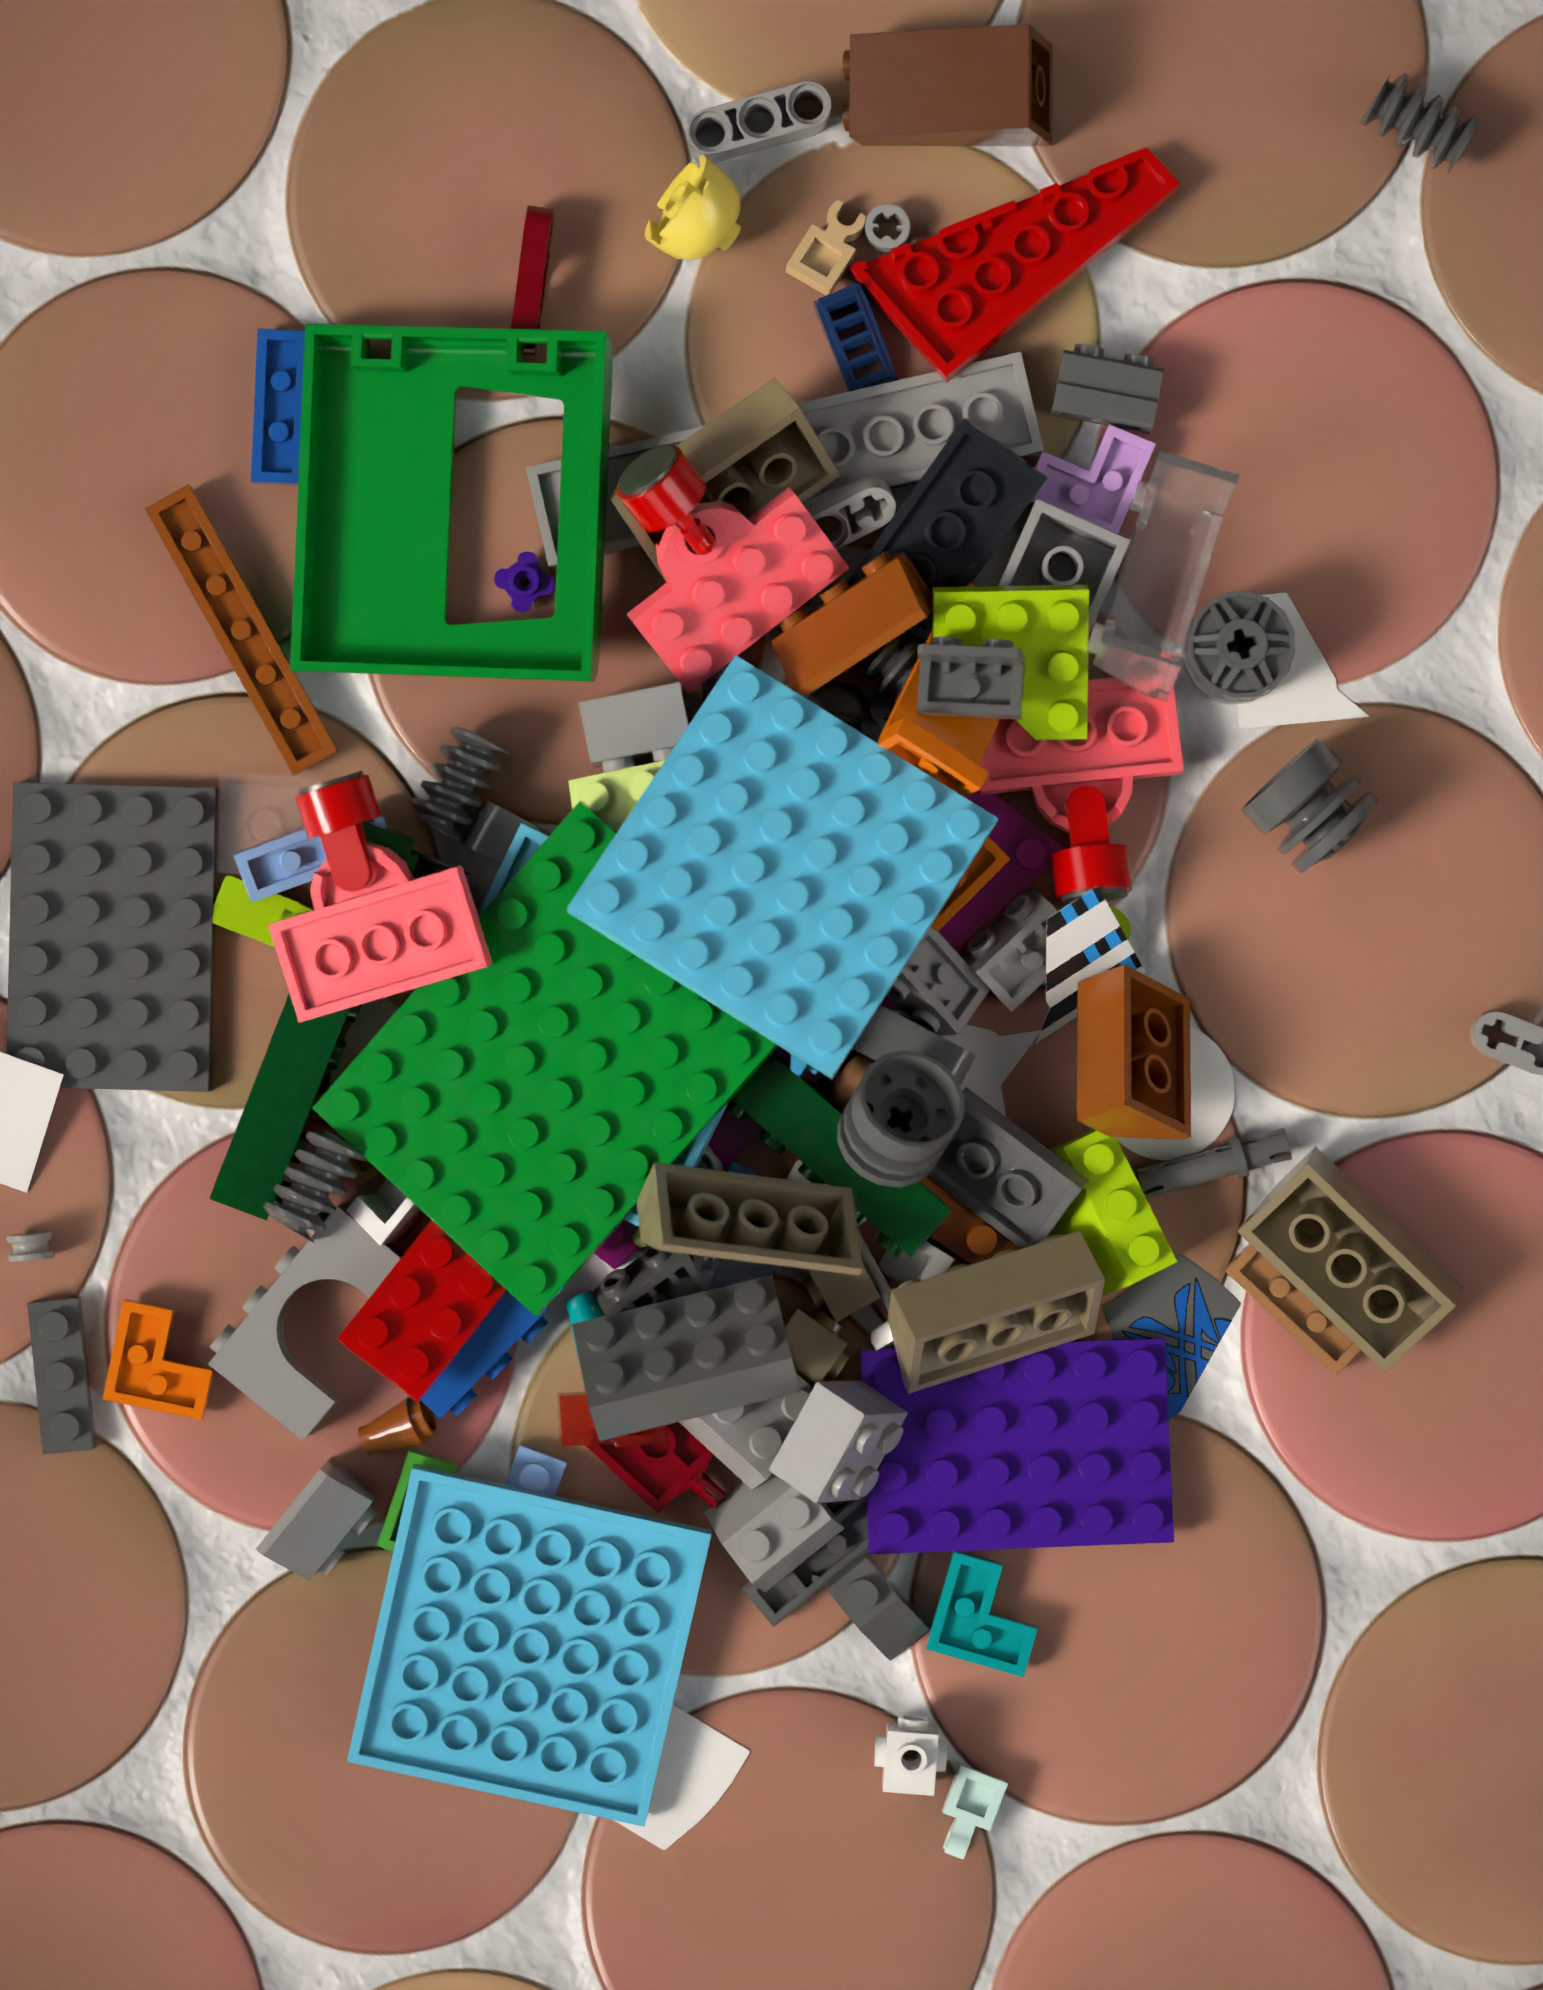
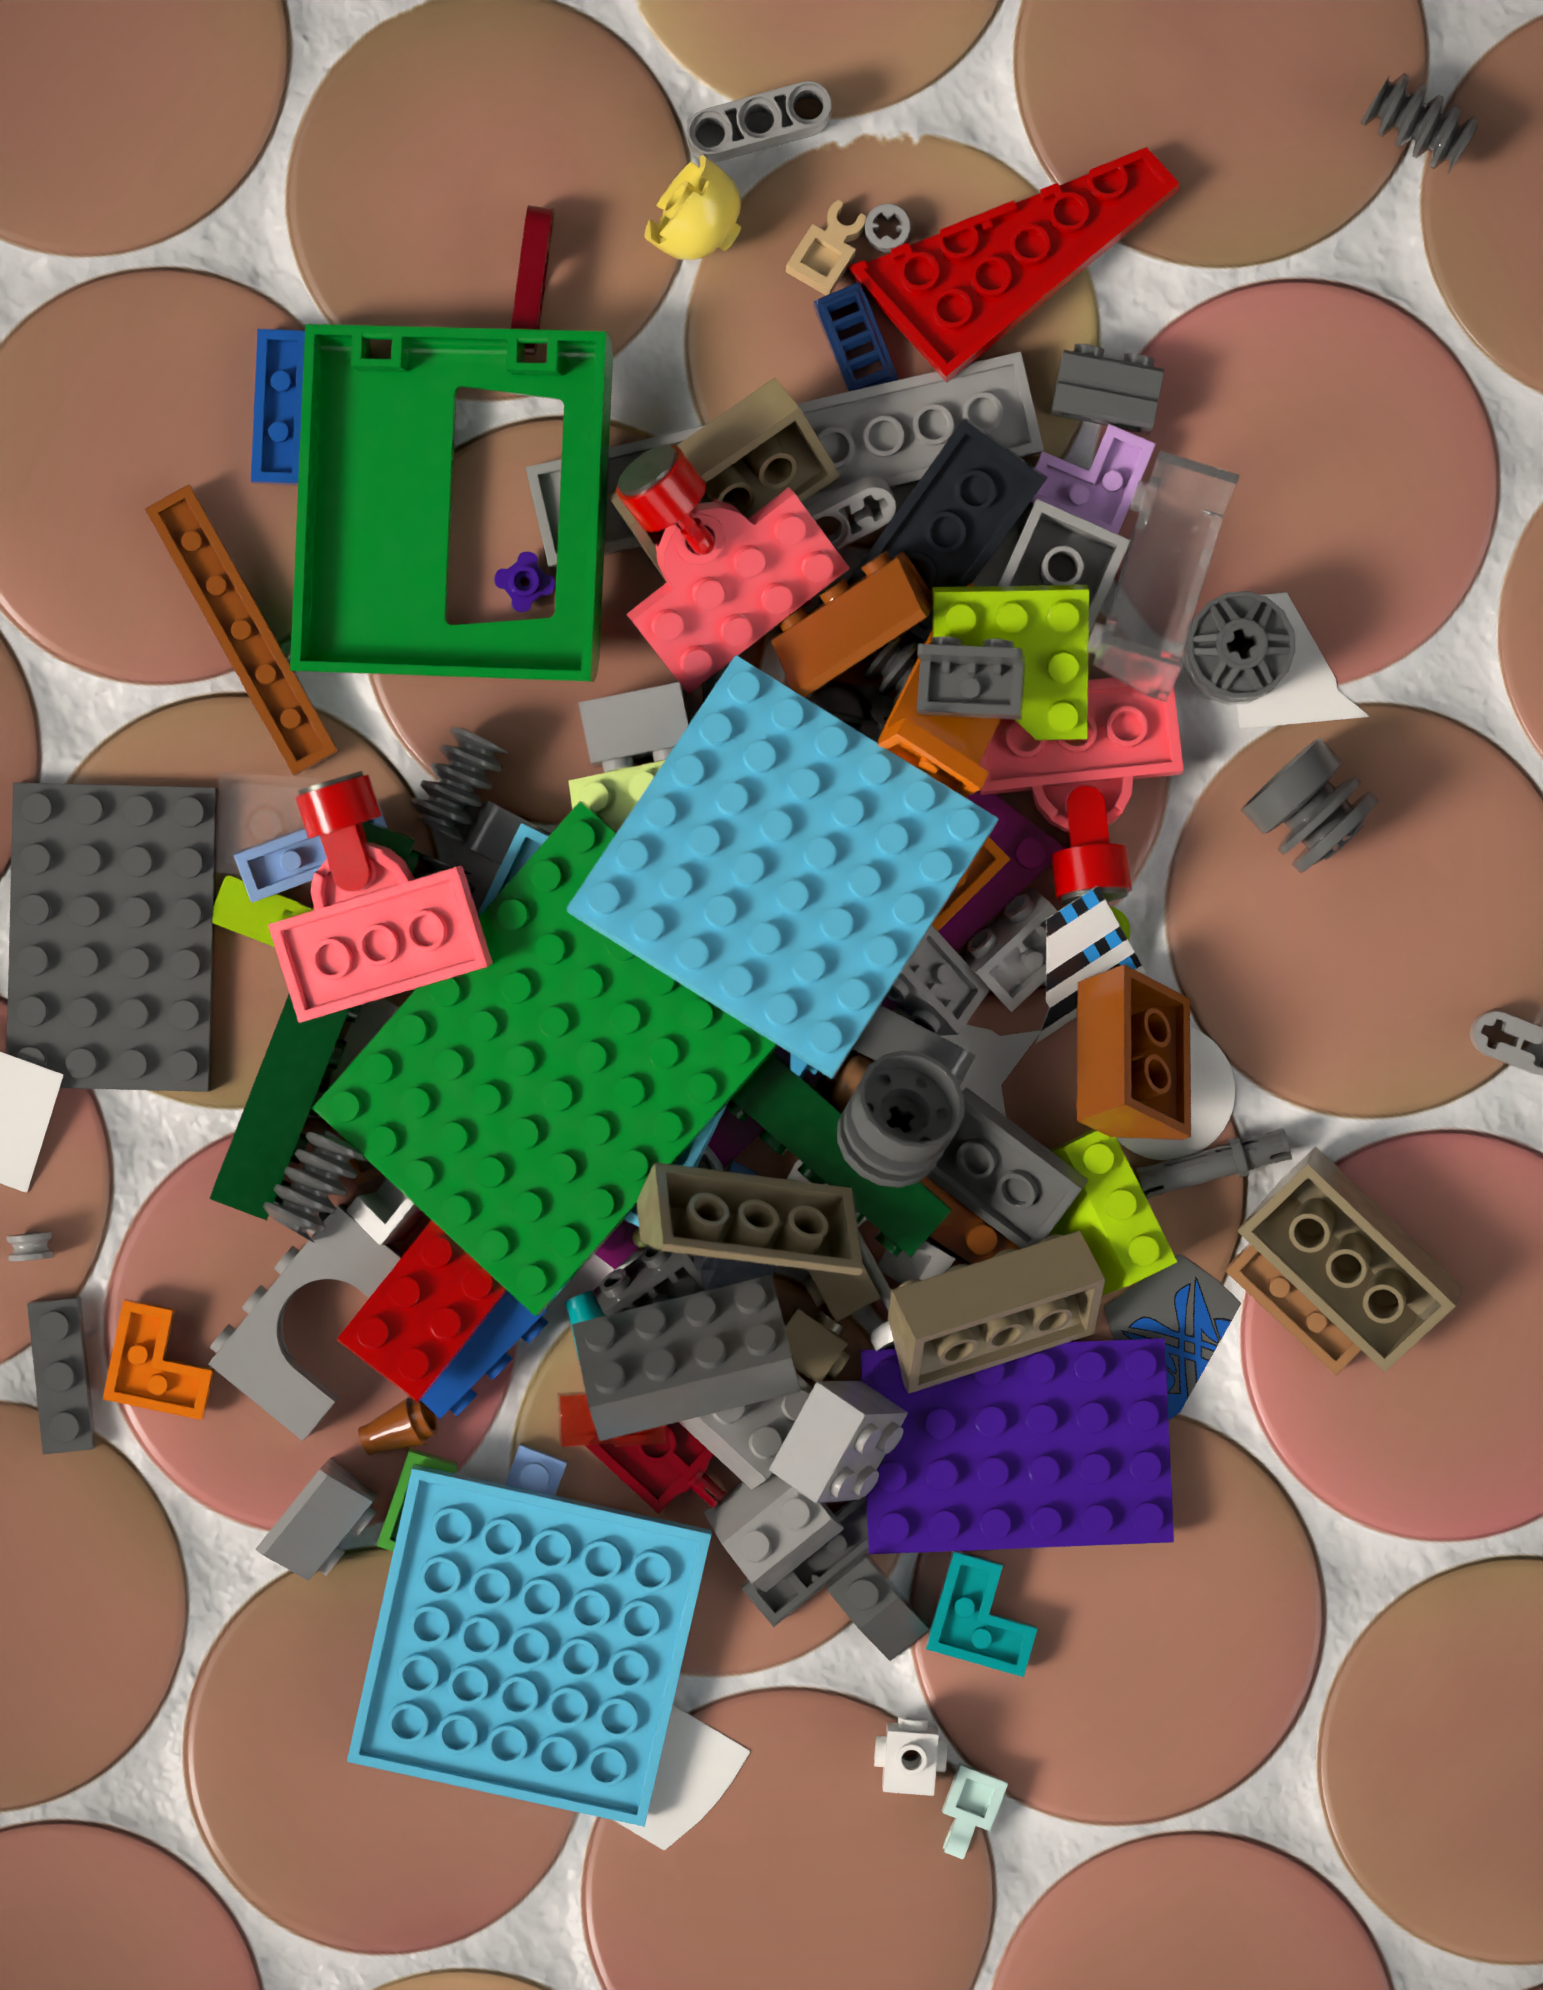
reddish brown slope [842,24,1052,147] -> none

